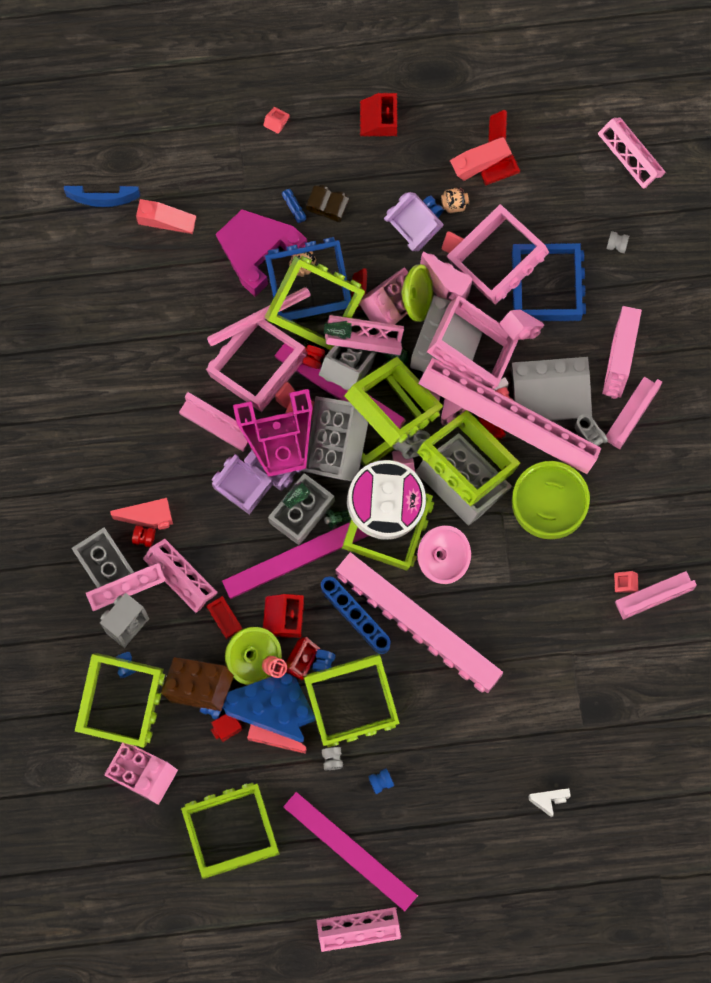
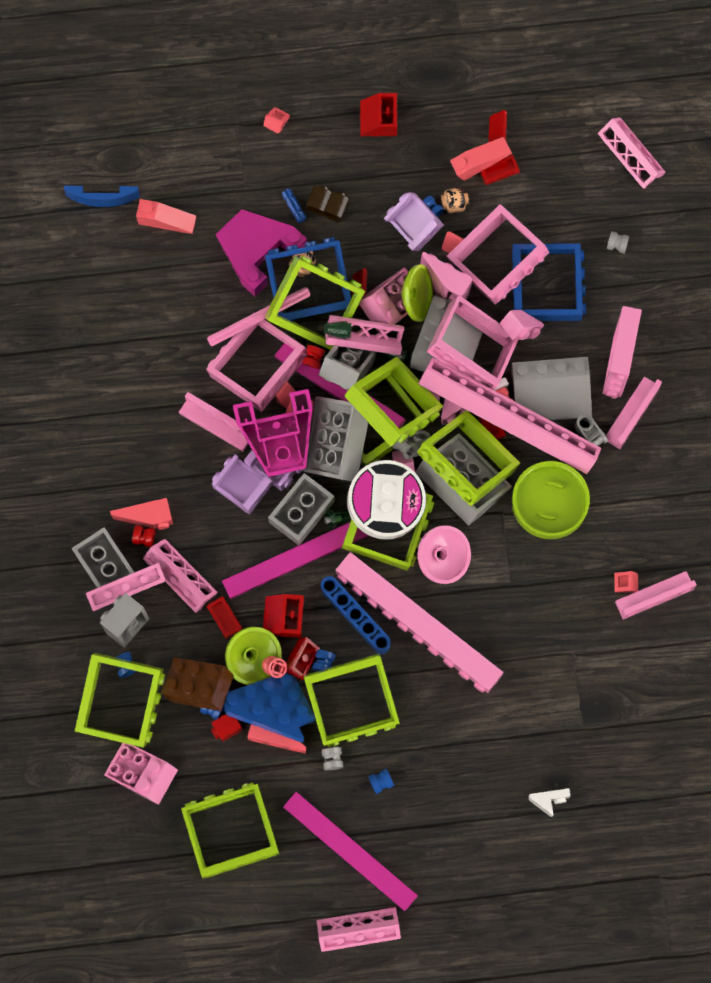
clear green cone [282,481,311,509] -> none

